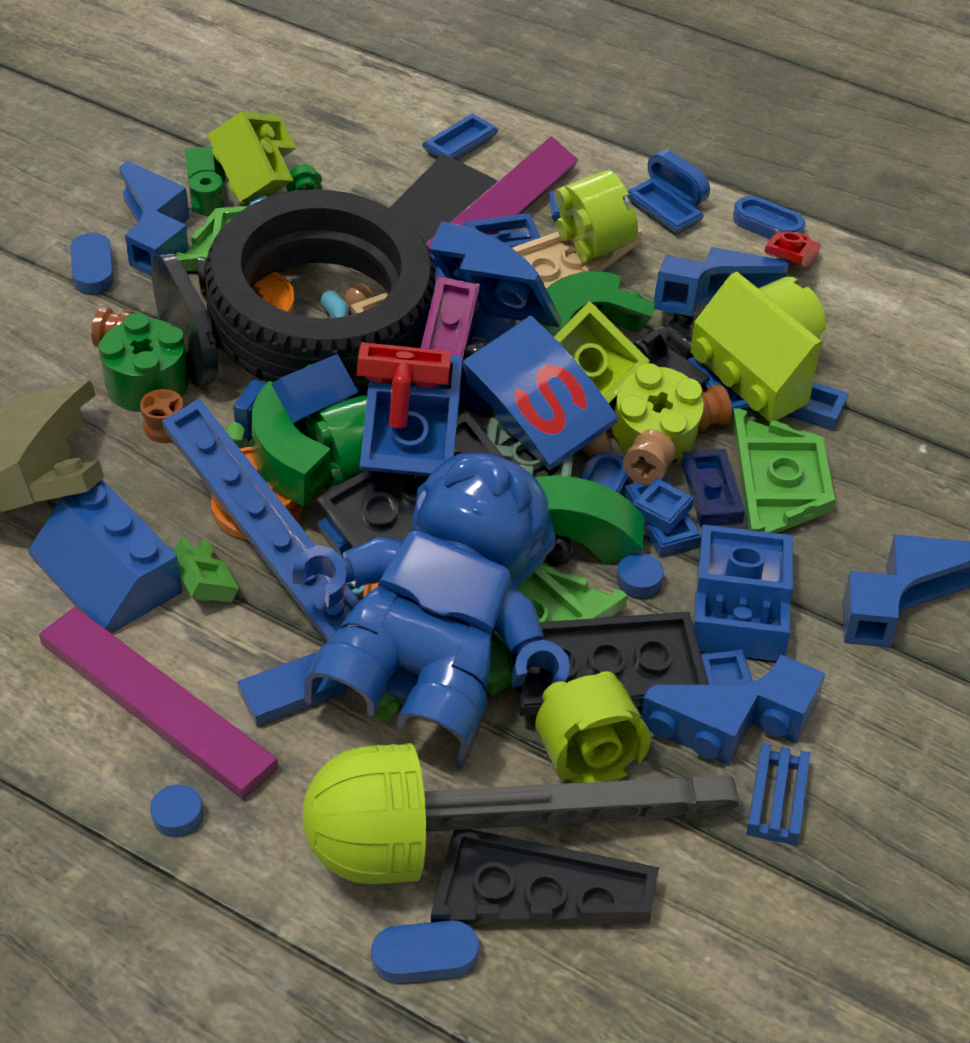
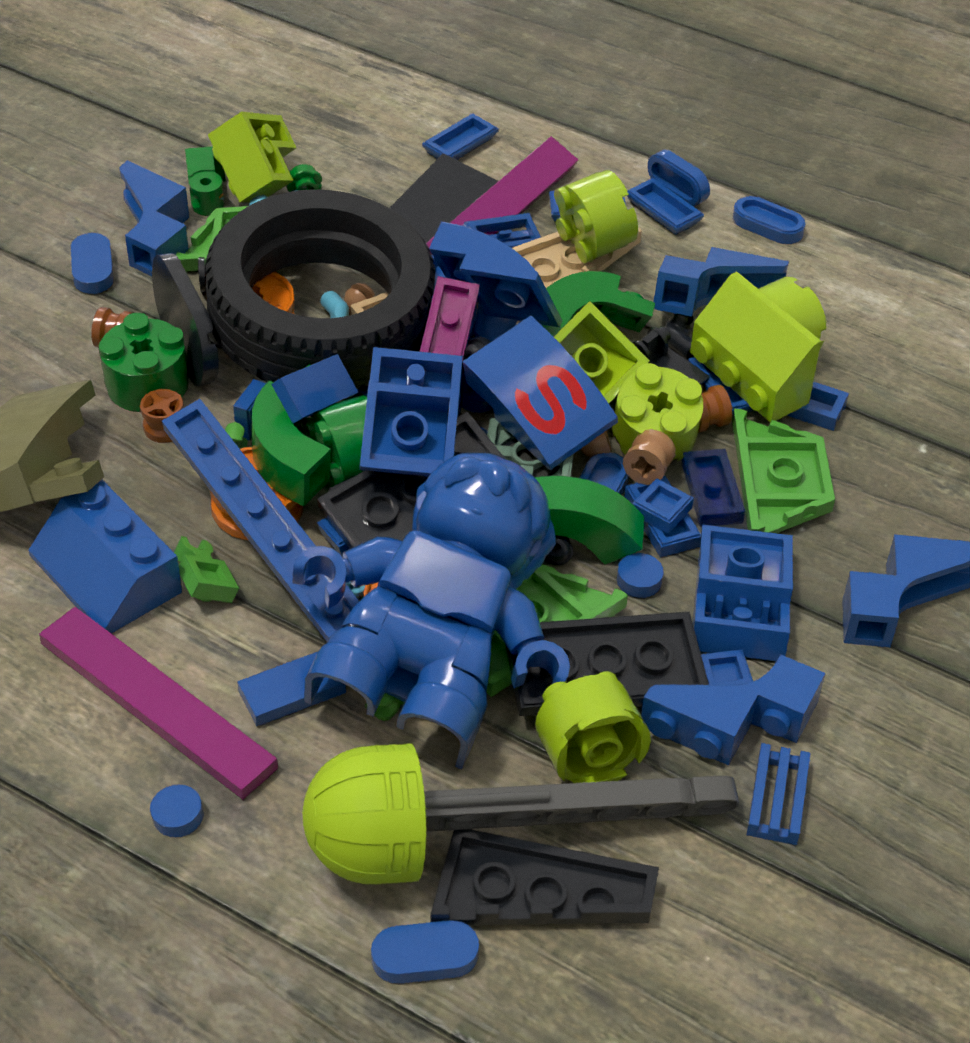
red plate [357,342,451,428] -> none
red slope [764,232,821,267] -> none

